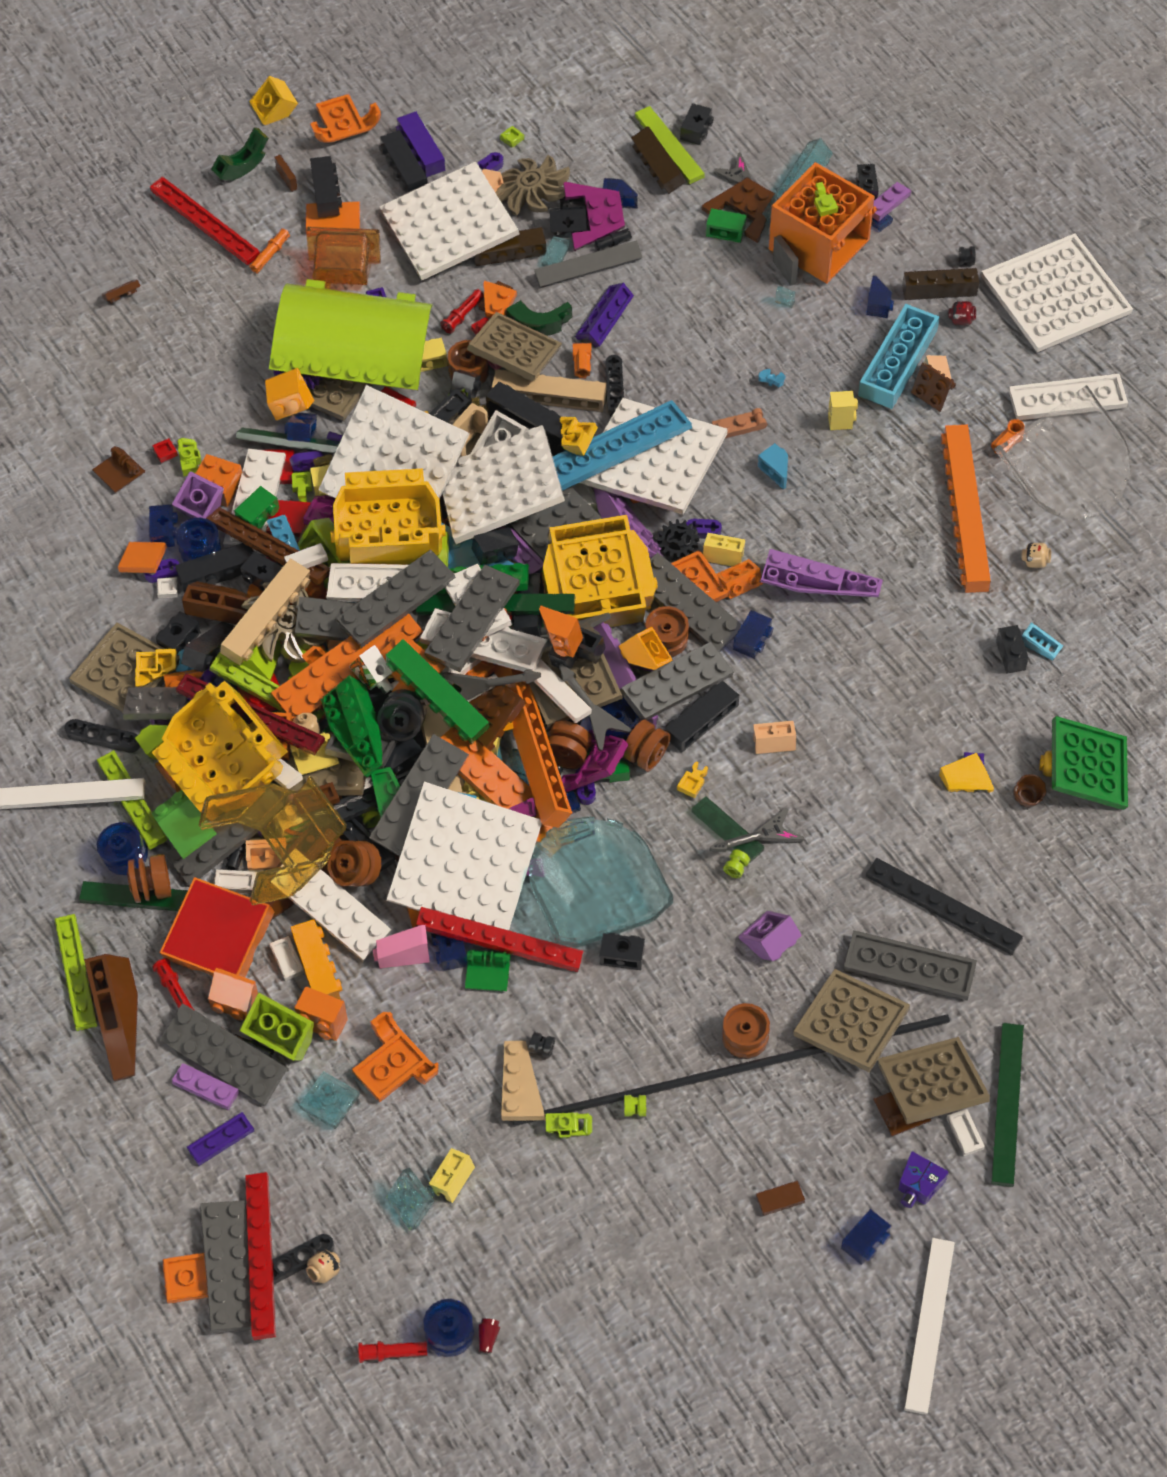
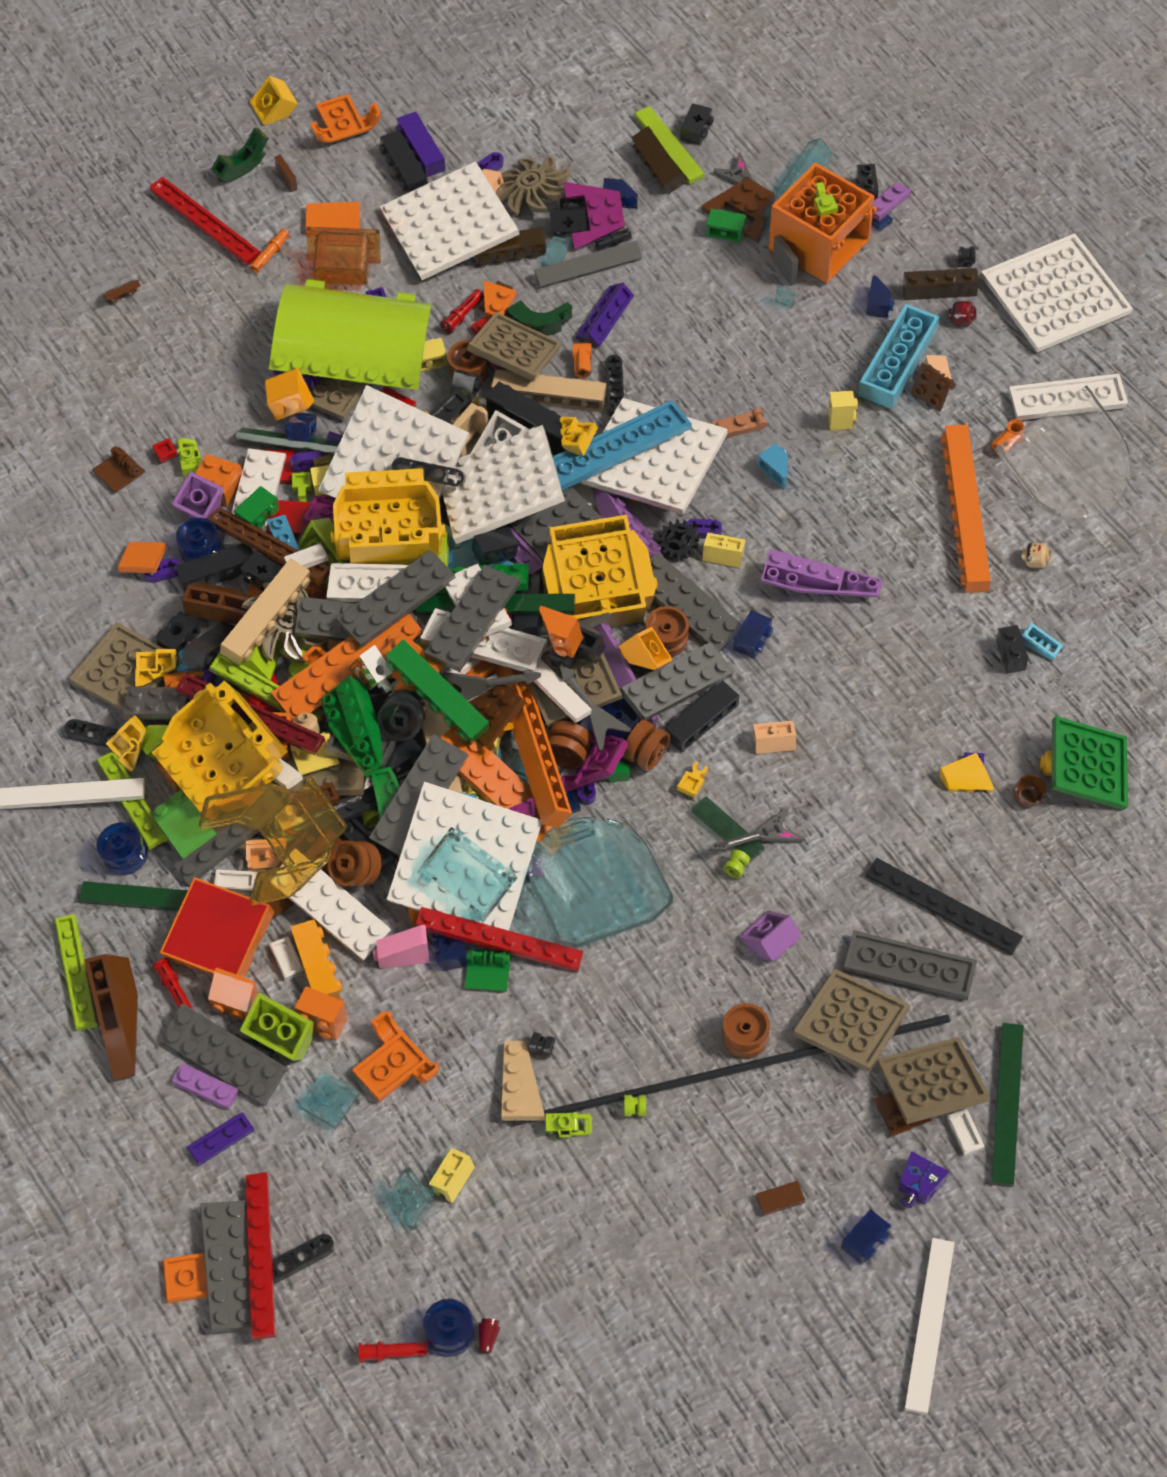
dark orange wheel [127,854,171,903] -> none
clear blue brick [149,504,178,547] -> none
white tile [157,577,178,599] -> none
black pin [225,839,250,871] -> none
tan head [306,1250,340,1283] -> none
black brick [310,156,342,218] -> none
lime tile [500,126,525,148] -> none
black brick [599,933,645,970] -> none
orange wing [671,550,729,602] -> none
orange bracket [717,559,763,599] -> none
dark azure piece [758,369,786,387] -> none
none -> yellow slope [106,715,146,773]
none -> black beam [392,457,466,487]
none -> clear light blue windscreen [417,827,517,923]

